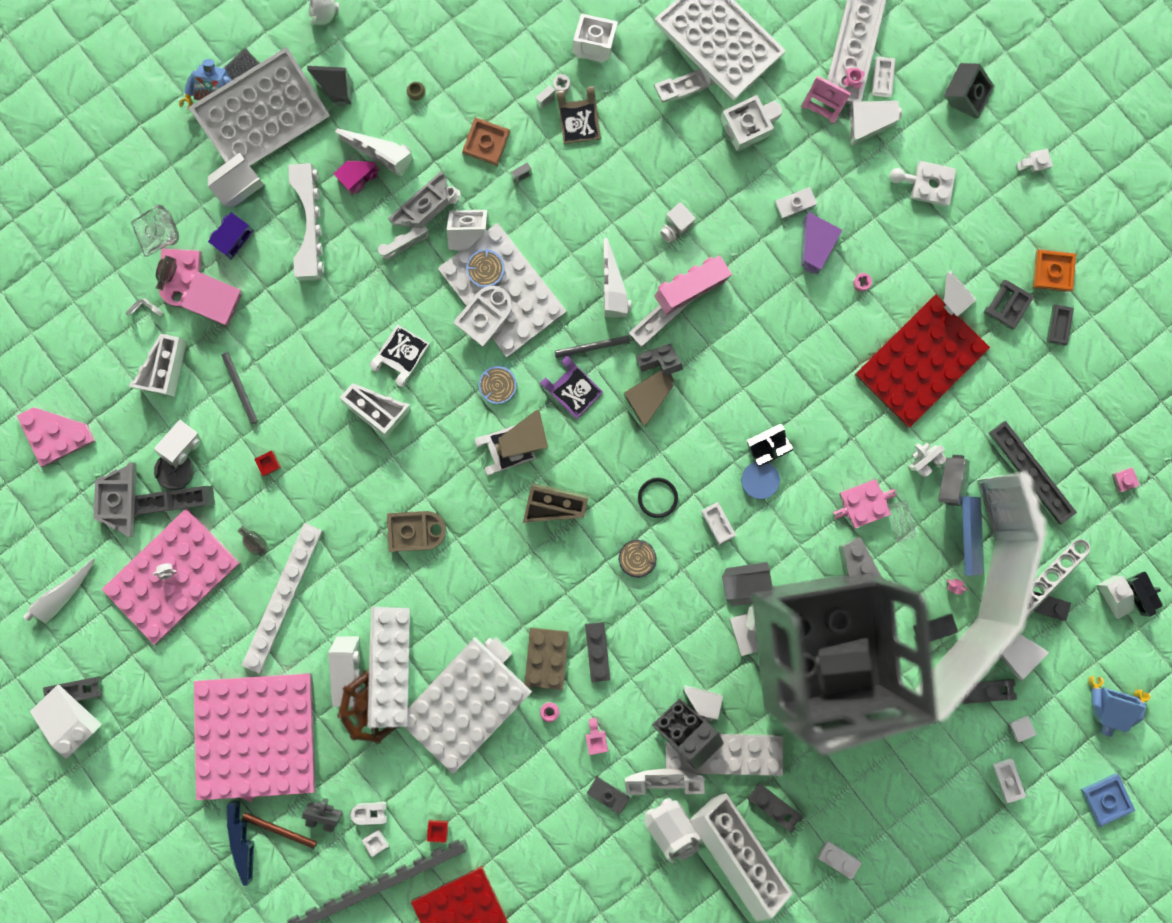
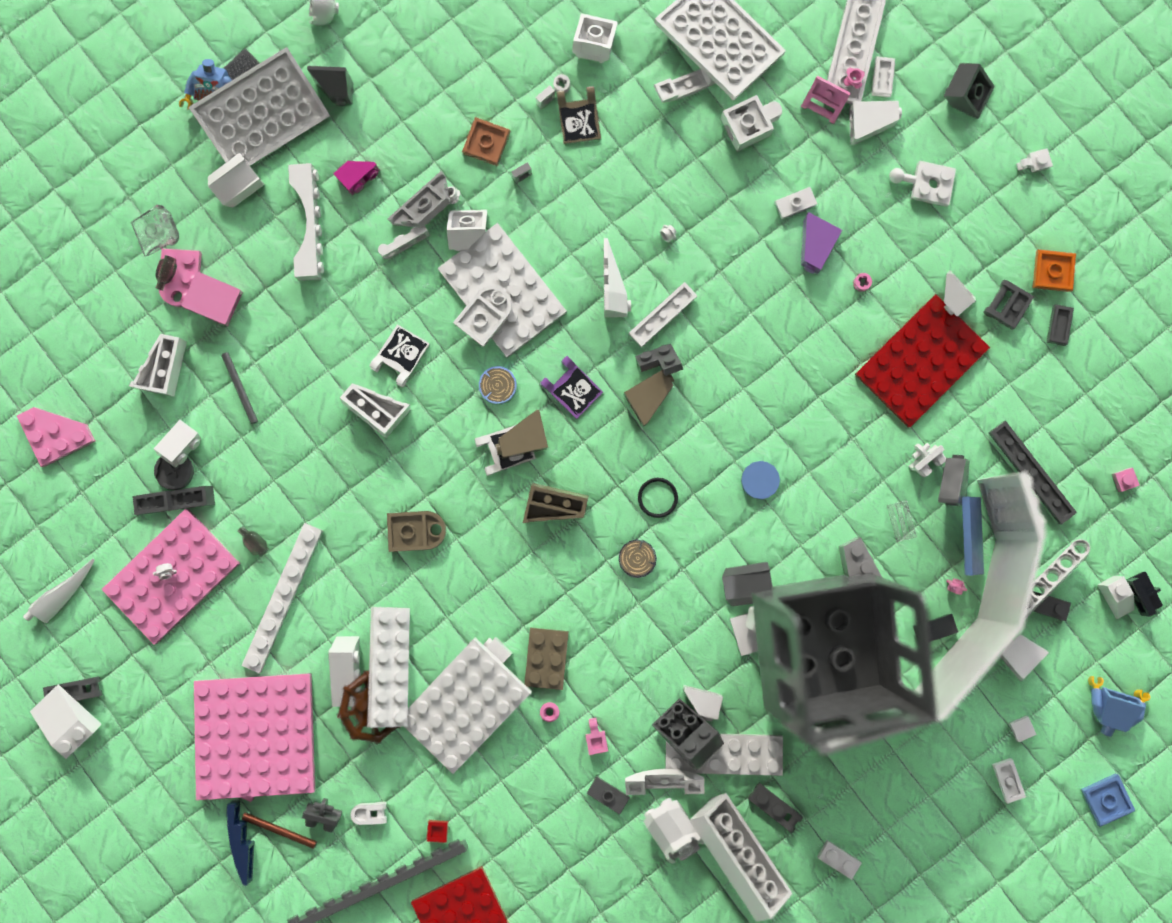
light grey wing [94,462,136,537] -> none
white piece [125,298,164,317] -> none
dark purple brick [208,212,254,260] -> none
red plate [254,450,281,476] -> none
white wedge [335,129,414,177] -> none
white tile [362,829,389,857] -> none
olive plate [407,82,426,101] -> none
dark tan tile [467,249,505,288] -> none
dark grey bar [554,335,630,358] -> none
dark grey plate [585,622,610,683] -> none
bright pink brick [654,256,732,315] -> none
white panel [665,202,696,235] -> none
white plate [701,502,736,545] -> none
panel [747,424,793,467] -> none
dark grey slope [815,638,871,675] -> none
bright pink plate [833,479,897,529] -> none
dark grey plate [961,679,1017,704] -> none

